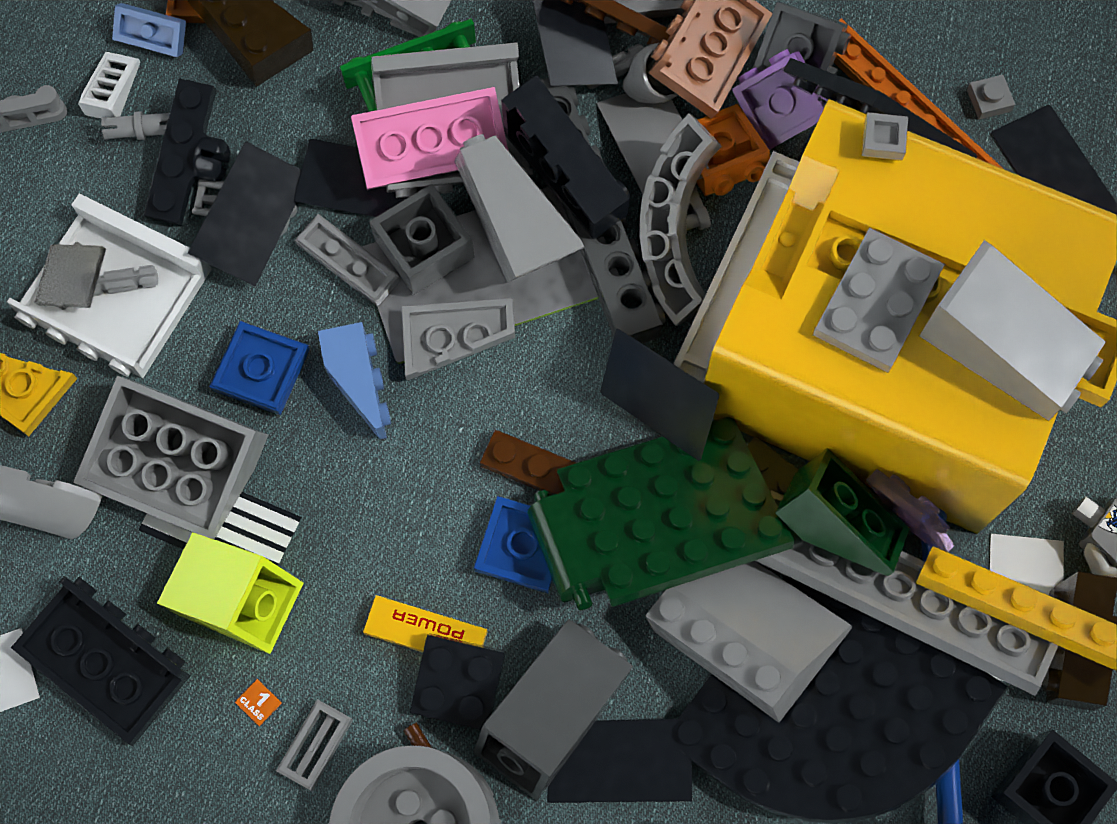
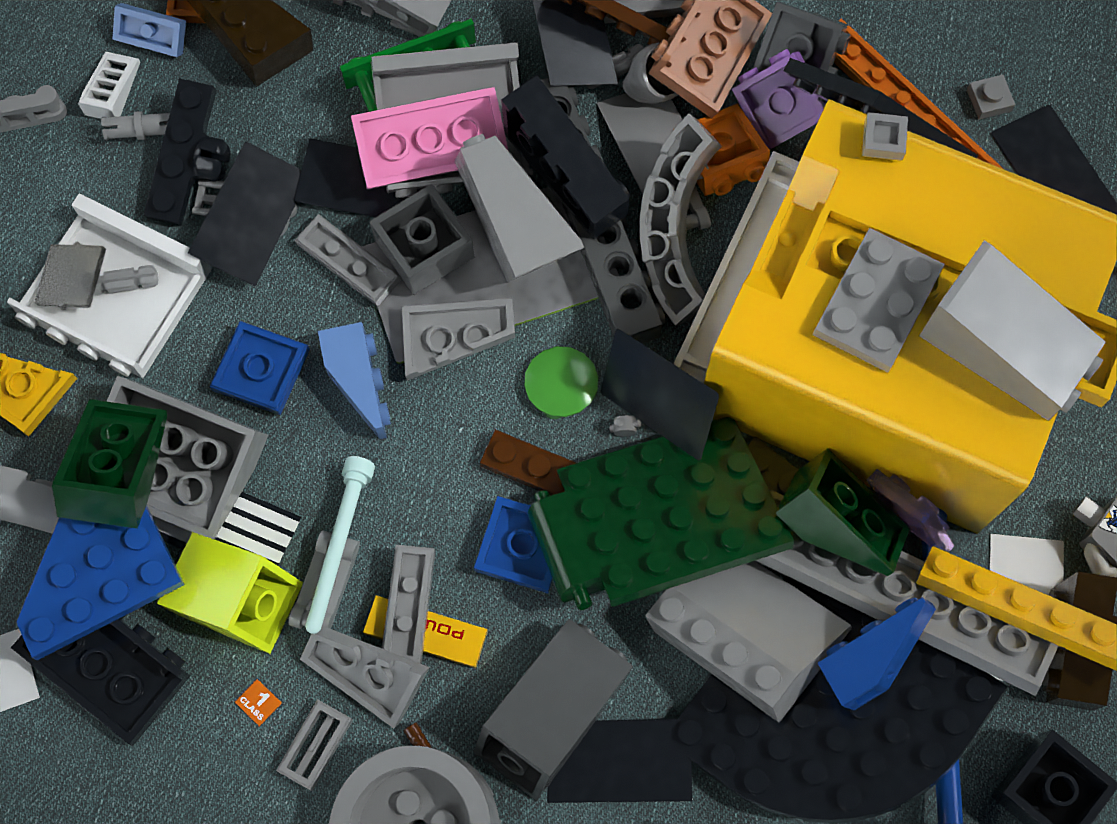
black plate [410,633,506,730] -> none
none -> blue plate [16,505,185,660]
none -> dark green slope [52,399,167,529]
none -> light grey plate [289,530,360,629]
none -> light grey wing [300,626,430,728]
none -> light aqua piece [306,456,375,634]
none -> light grey tile [382,545,436,664]
none -> bright green dish [524,346,598,419]
none -> light grey piece [609,415,641,437]
none -> blue slope [818,597,936,710]

